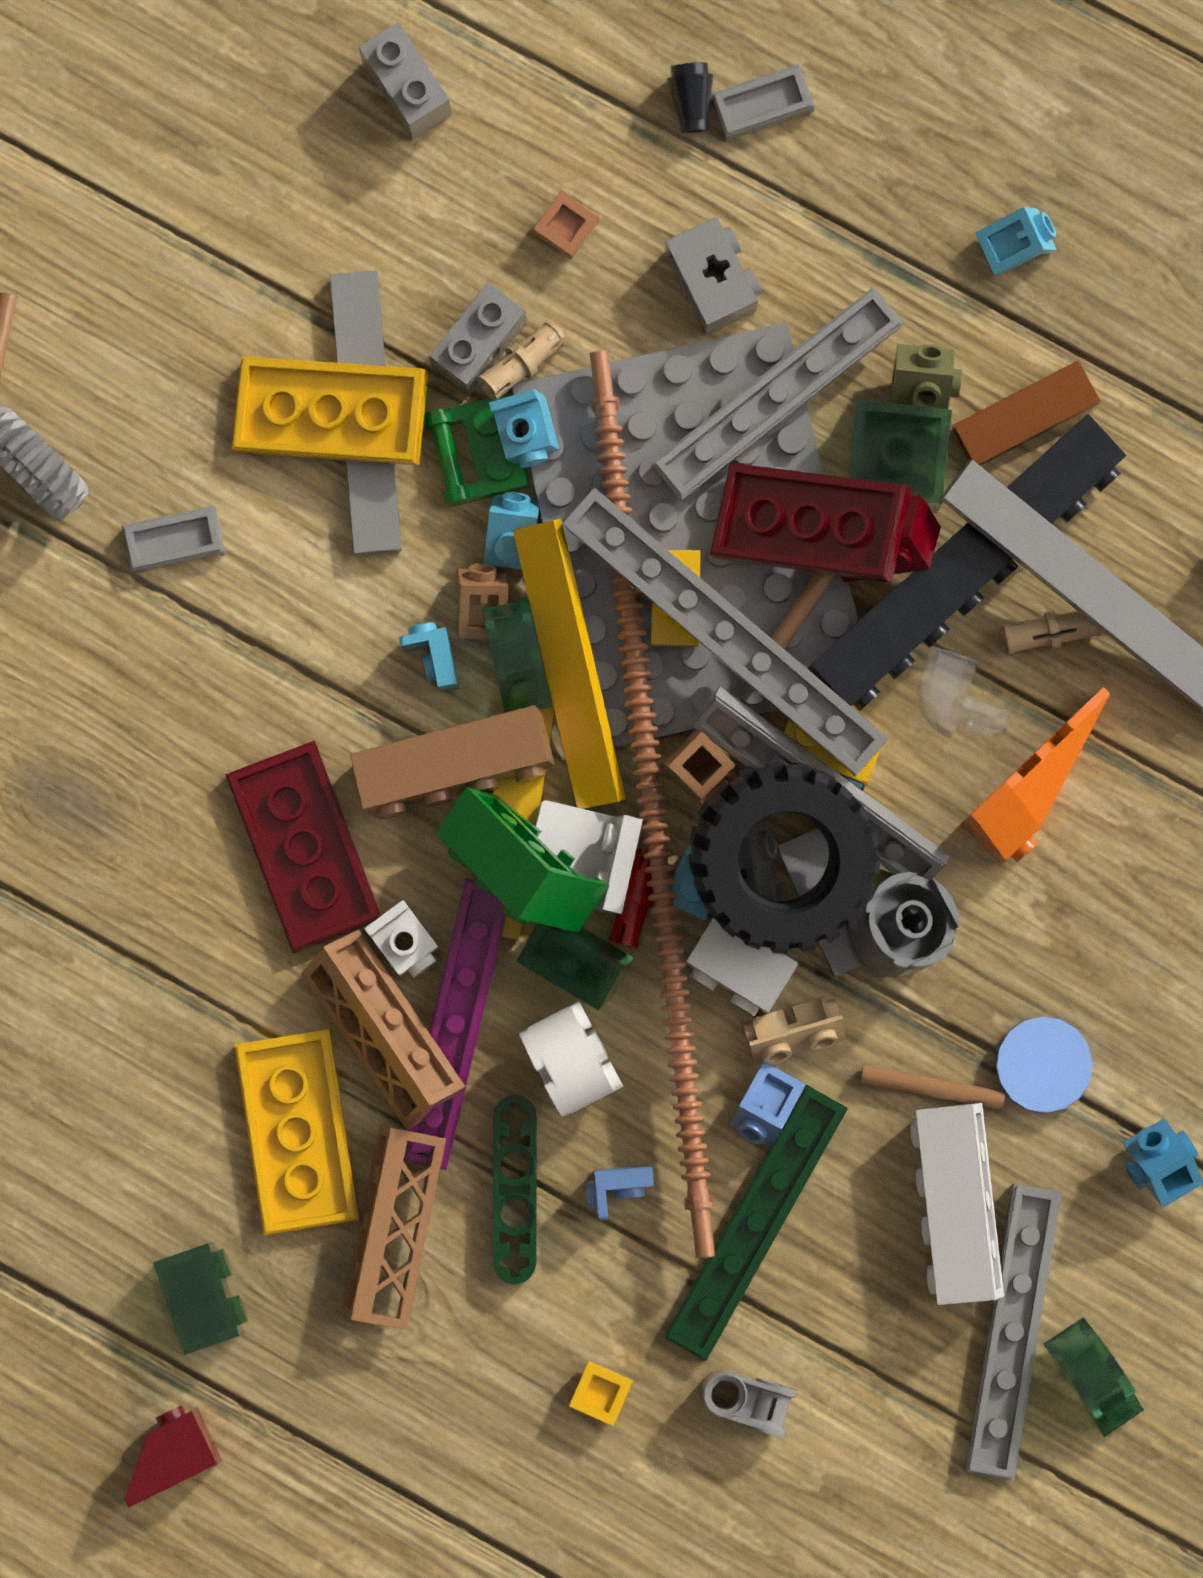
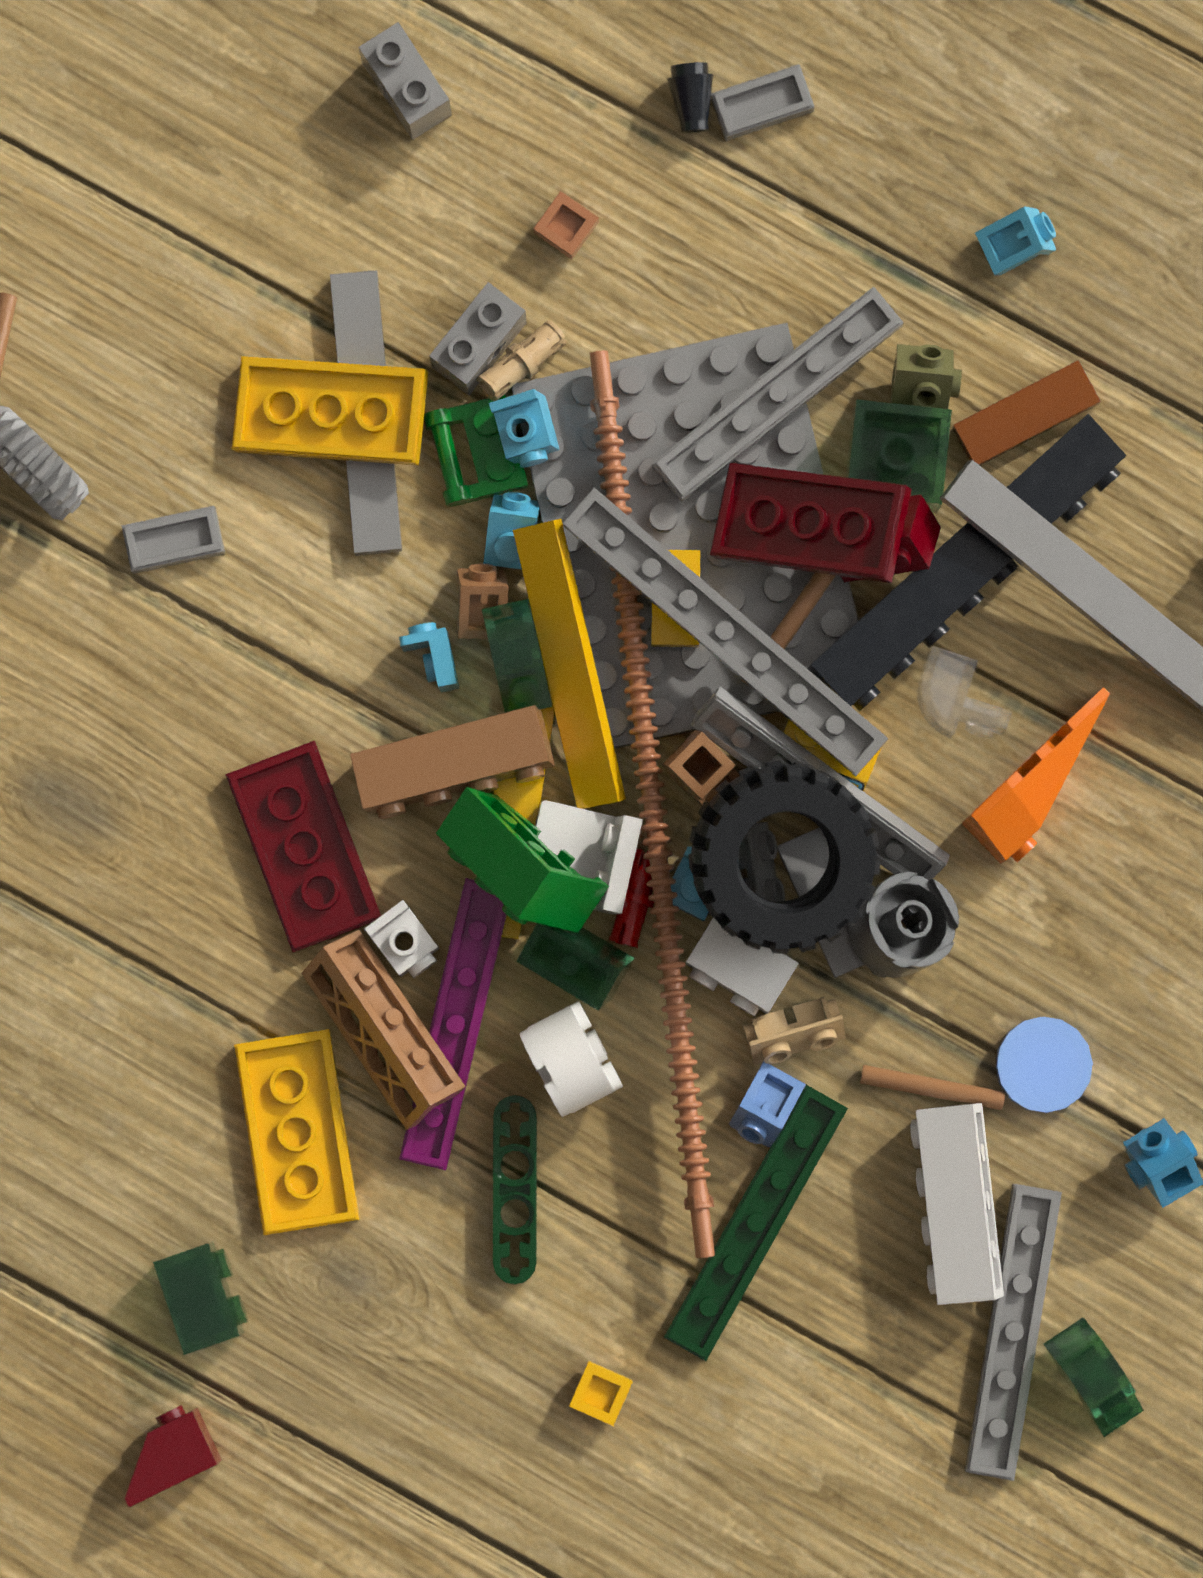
medium nougat fence [341,1125,446,1330] -> none
medium blue bracket [586,1165,654,1220] -> none
light grey brick [665,217,762,335] -> none
light grey piece [701,1369,798,1438] -> none
tan pin [1003,611,1103,654] -> none

